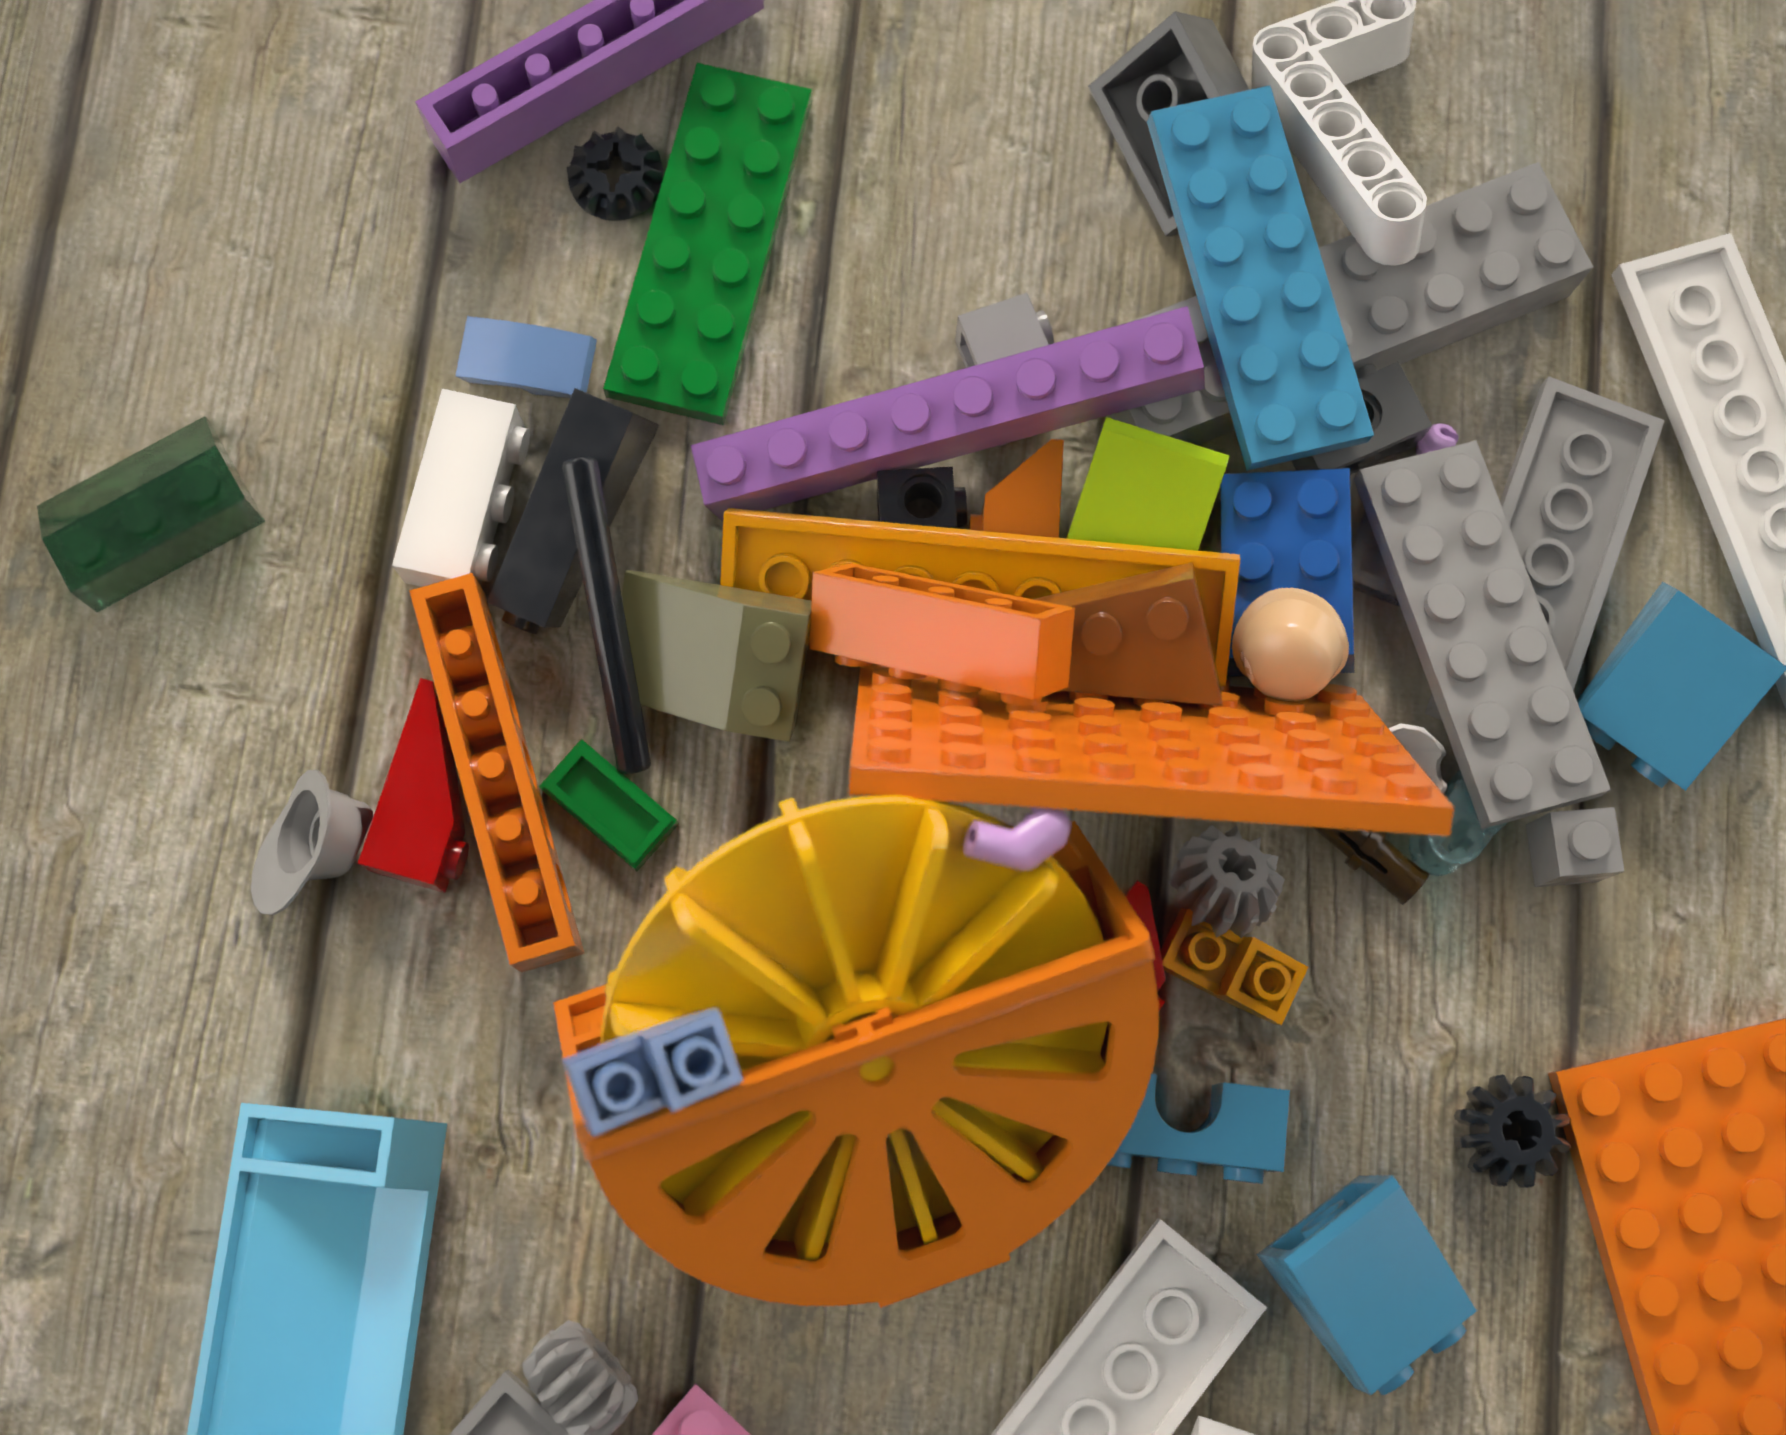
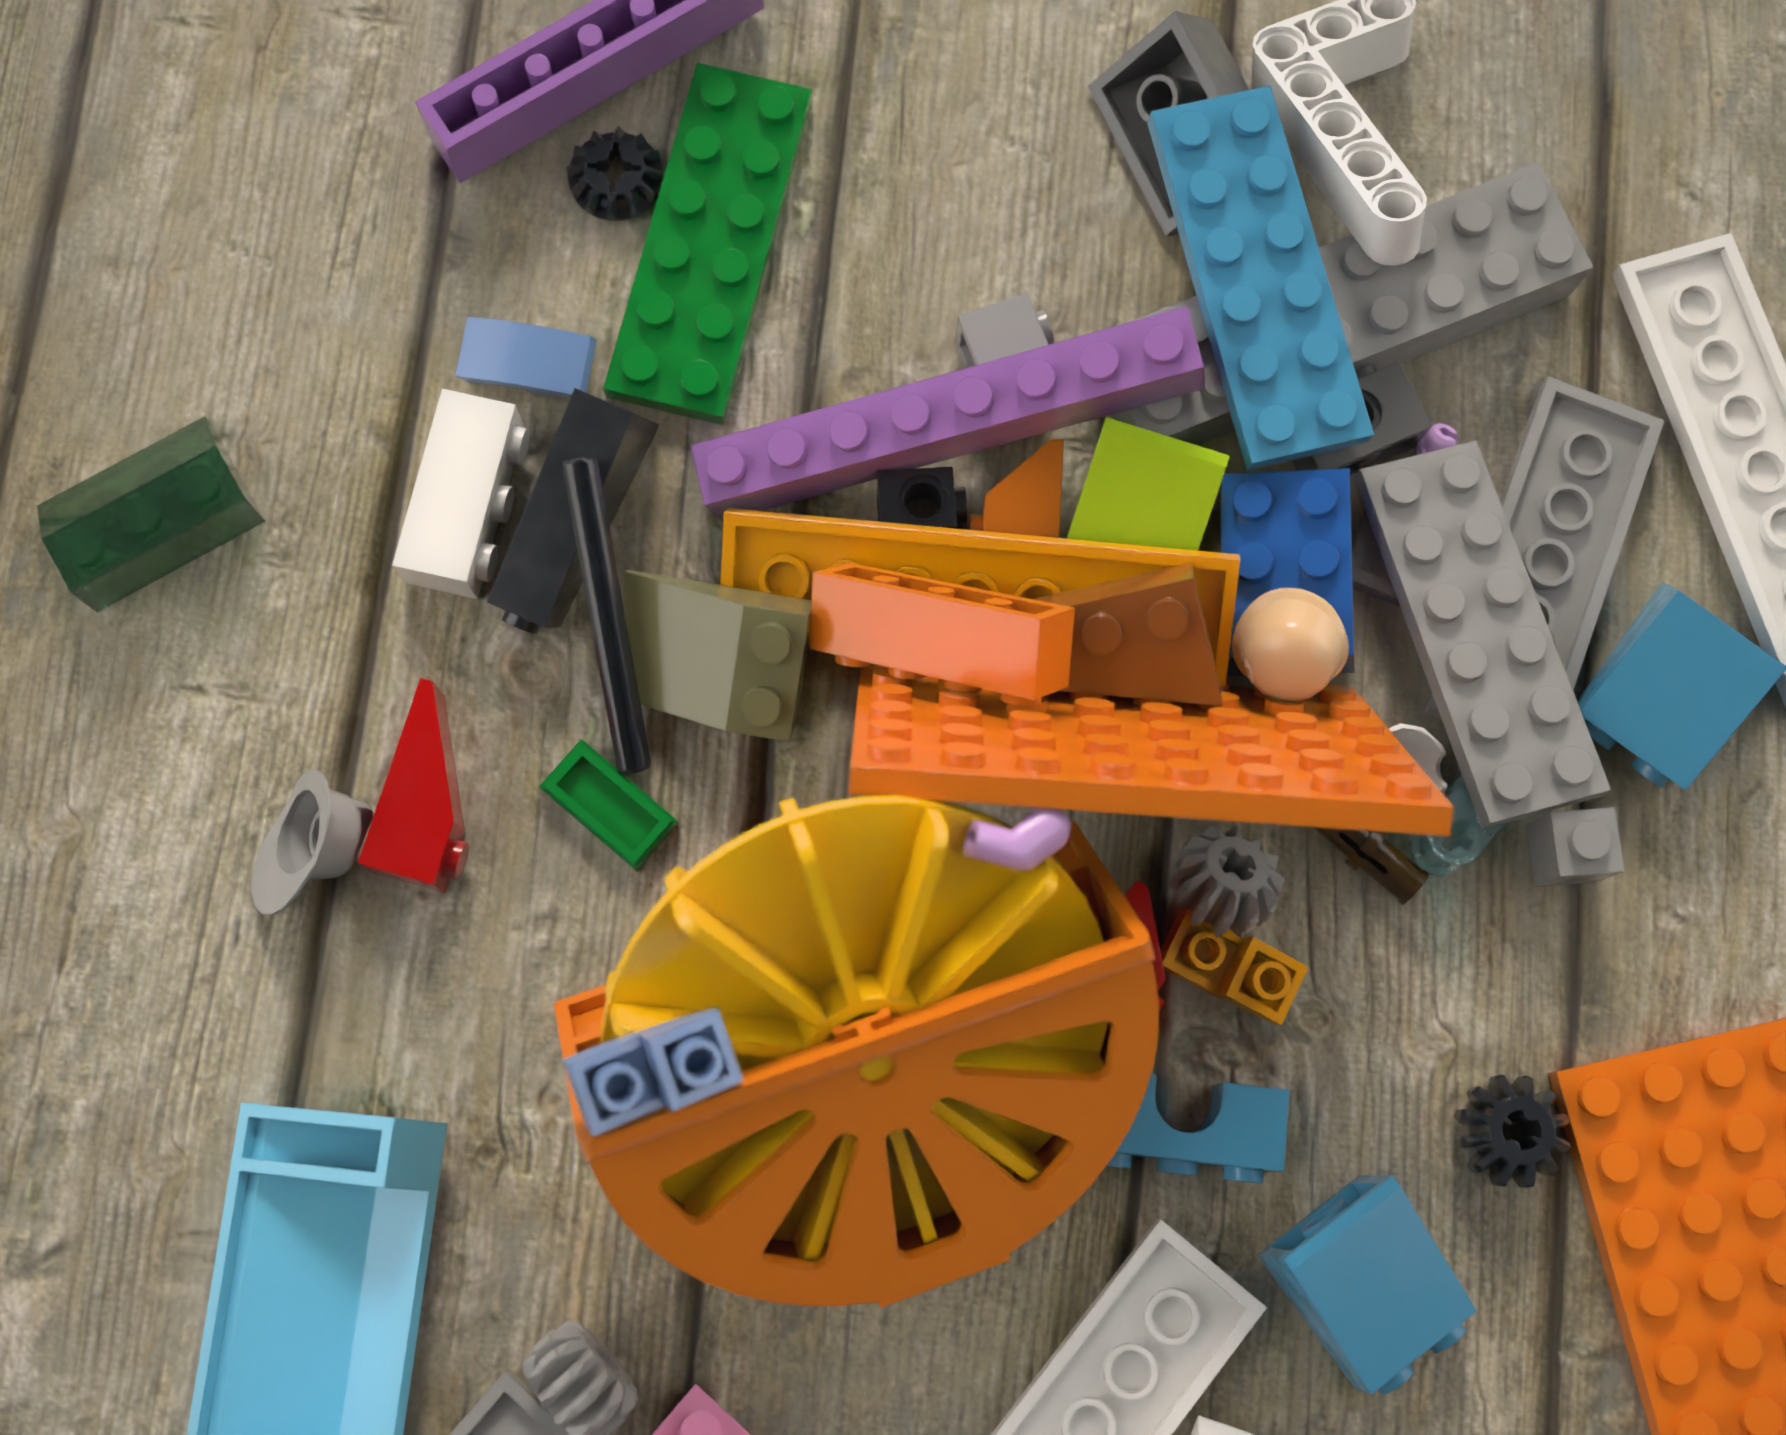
orange brick [409,573,585,973] -> none

